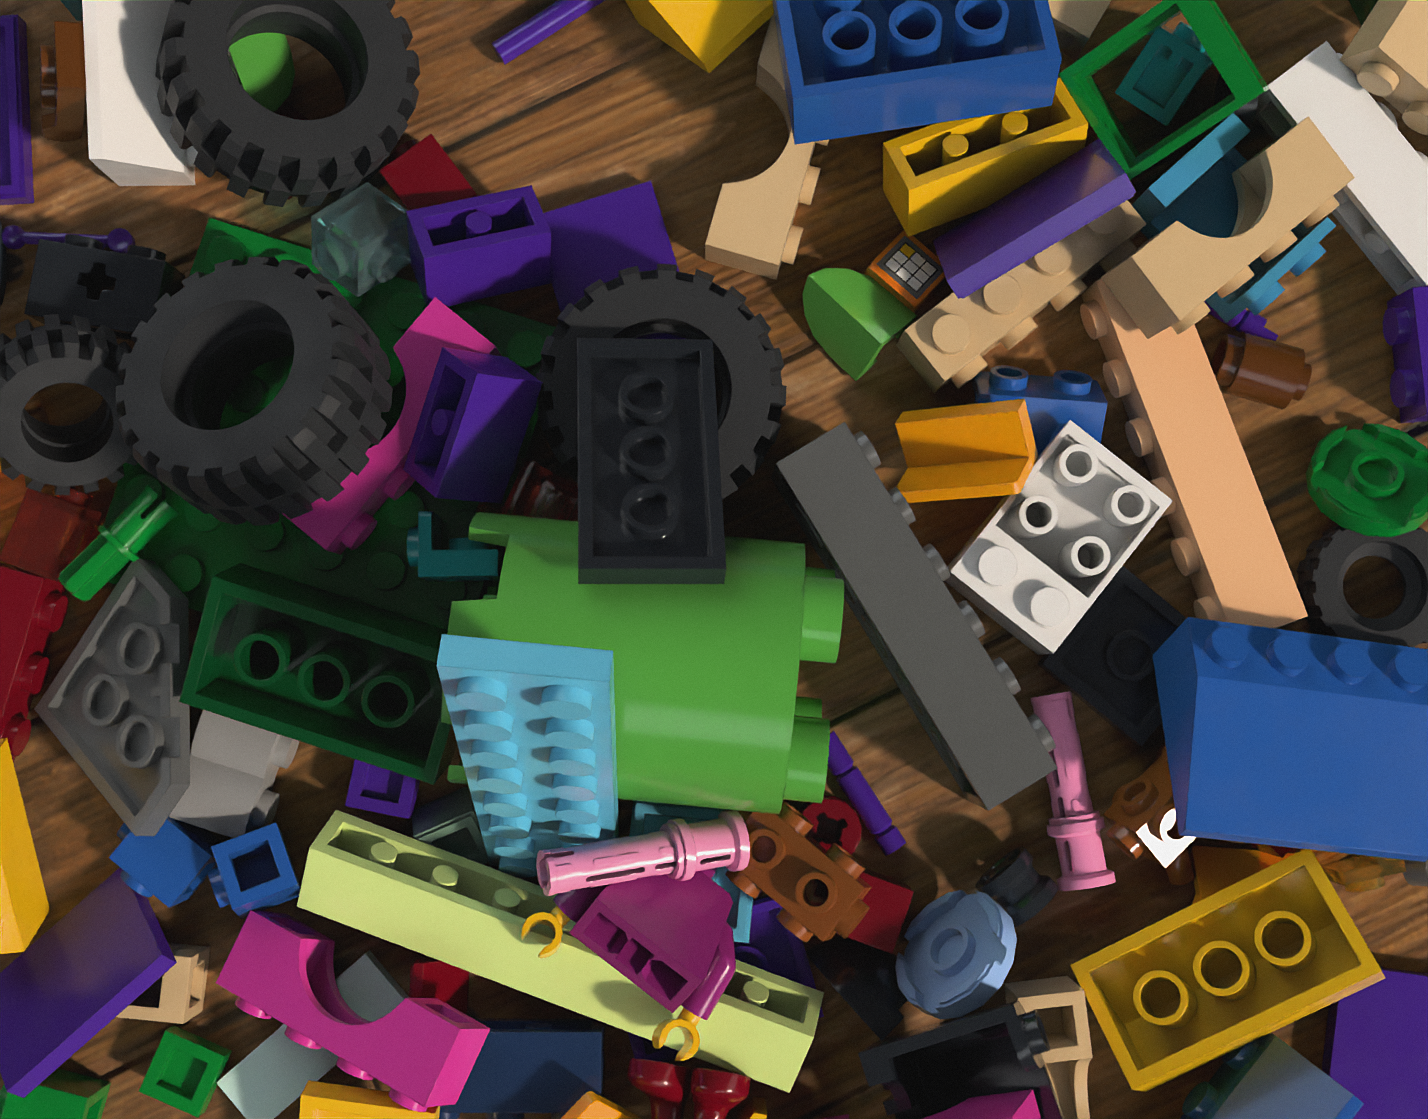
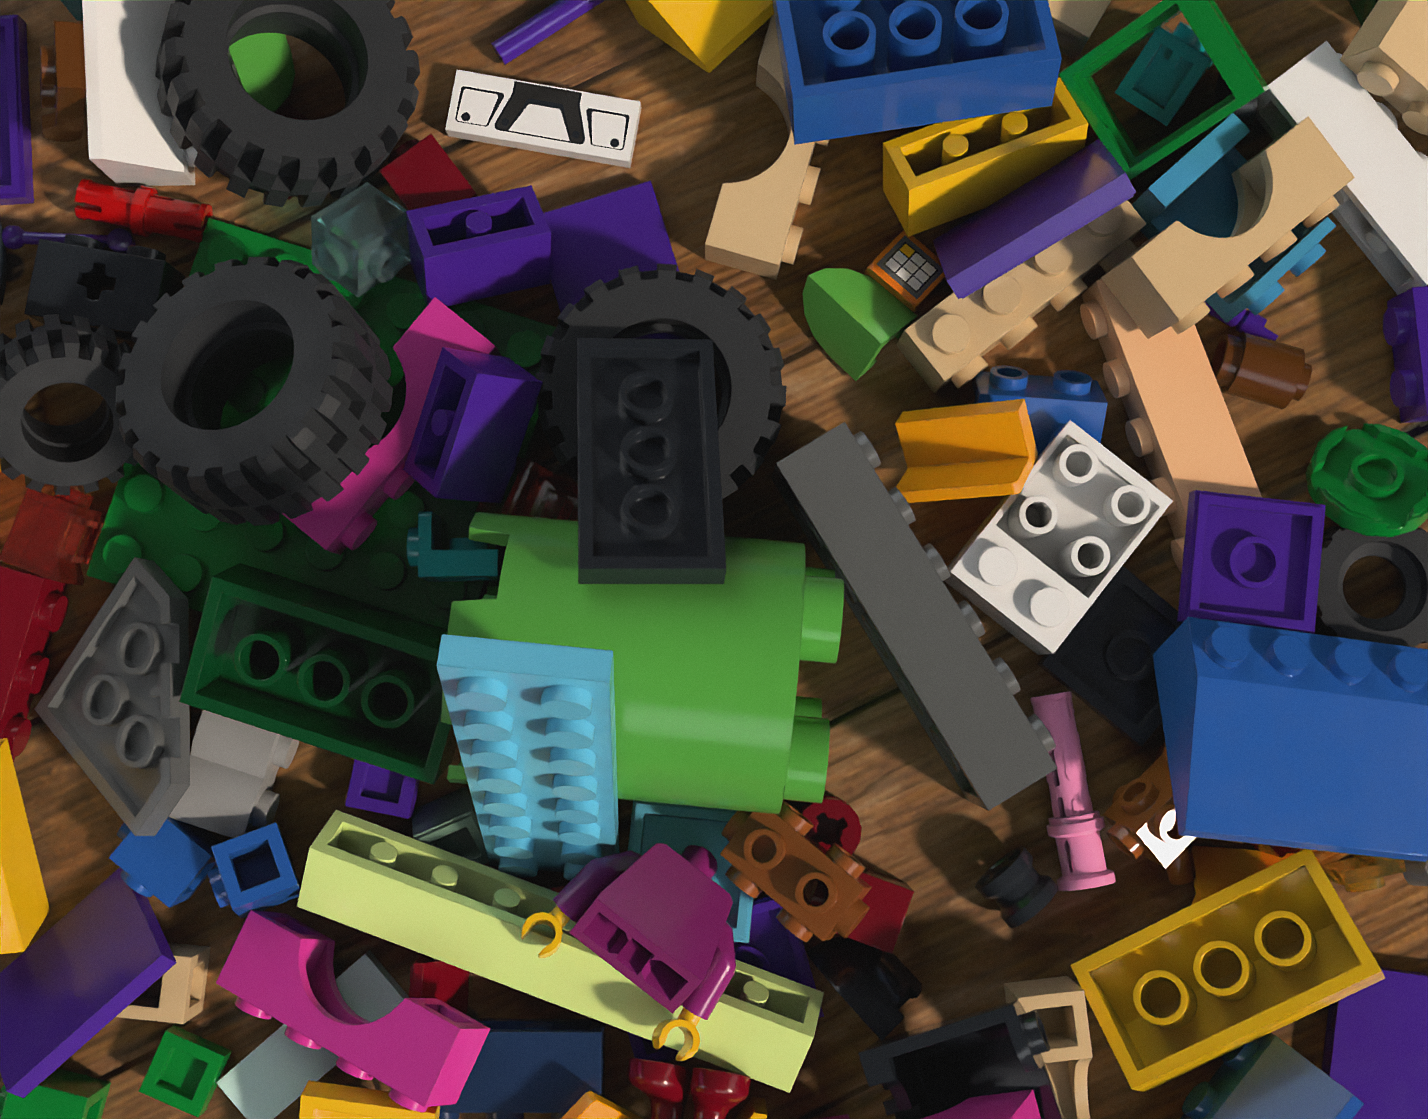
green axle [58,485,180,602] -> none
bright pink pin [536,810,750,896] -> none
dark purple wheel [828,730,906,856] -> none
light blue tile [895,890,1017,1019] -> none
none -> red pin [74,178,213,244]
none -> white tile [445,70,641,168]
none -> dark purple tile [1177,490,1326,634]

